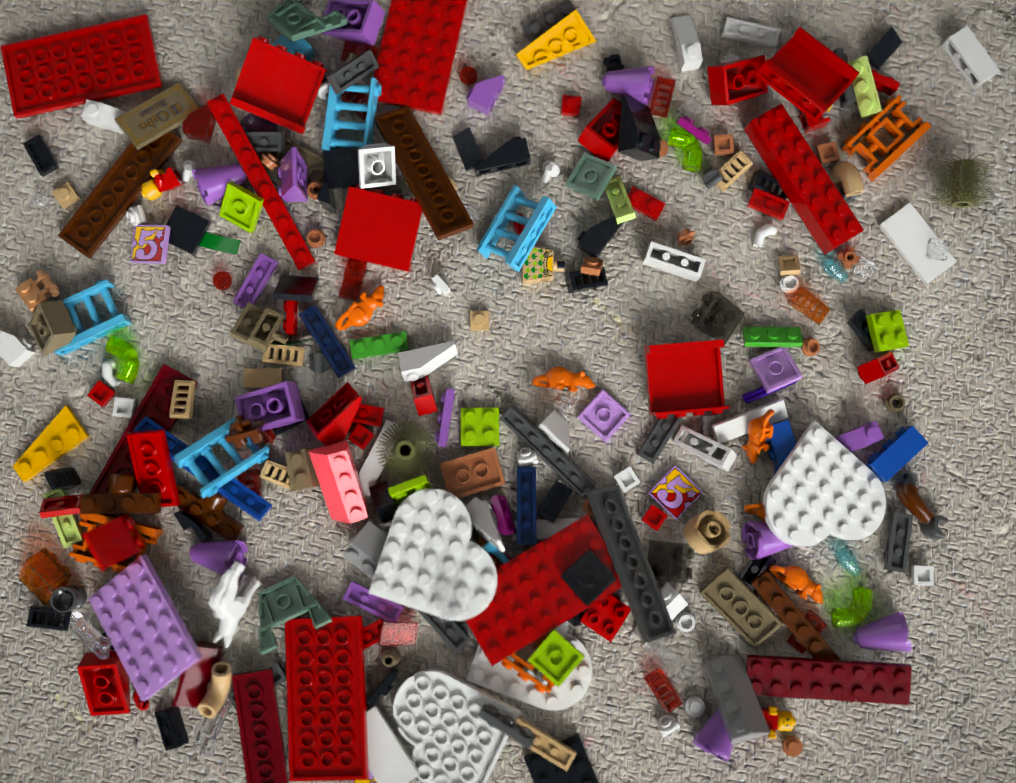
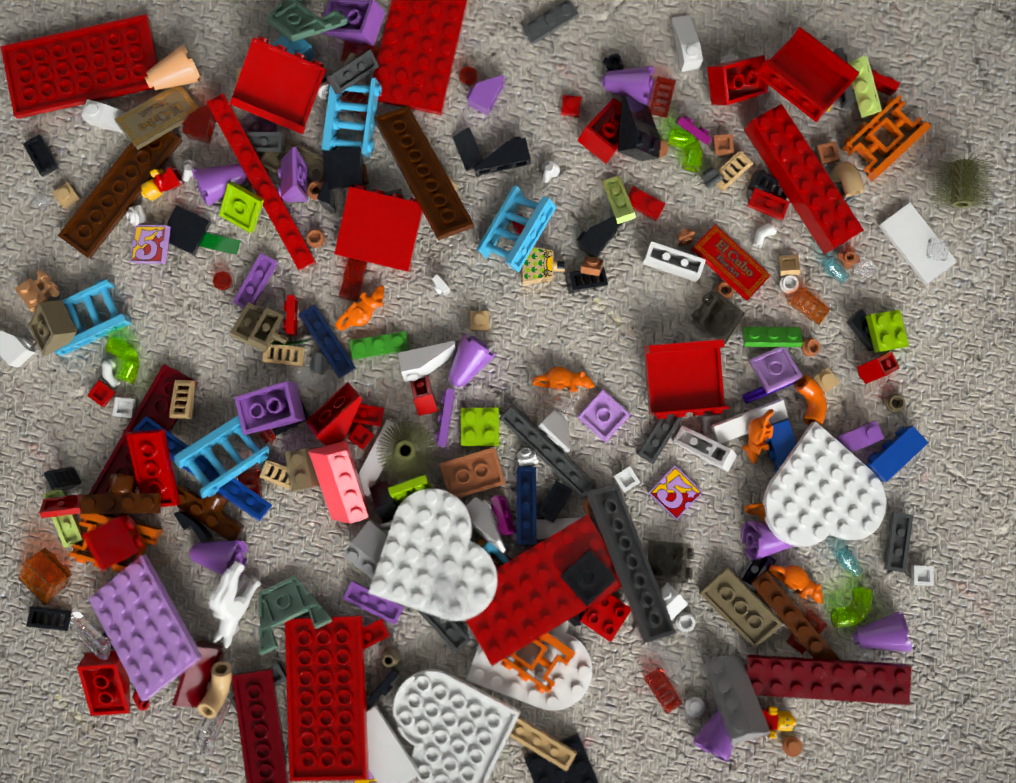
yellow wing [13,405,90,482] -> none
dark grey wheel [50,584,87,613] -> none
black slope [154,706,189,751] -> none
reddish brown hips [225,415,264,448] -> none
tan tile [243,368,283,388] -> none
nougat plate [261,152,279,170] -> none
black tile [273,275,319,302] -> none
white slope [358,143,396,189] -> none
clear red slope [377,622,418,645] -> none
dark grey plate [477,703,536,749] -> none
yellow wing [515,10,597,71] -> none
lime plate [528,629,585,687] -> none
sand green plate [565,153,617,200] -> none
red plate [640,504,668,531] -> none
white plate [657,715,680,737] -> none
tan brick [683,510,731,554] -> none
white tile [721,17,781,49] -> none
red panel [798,112,831,133] -> none
black slope [867,27,902,70] -> none
piece [896,473,948,540] -> none
white brick [941,26,1000,90] -> none
none -> light nougat cone [144,45,202,90]
none -> medium lavender cone [448,333,497,388]
none -> red tile [691,224,771,301]
none -> nougat plate [715,281,734,300]
none -> orange cylinder [795,375,827,426]
none -> tan plate [812,367,839,393]

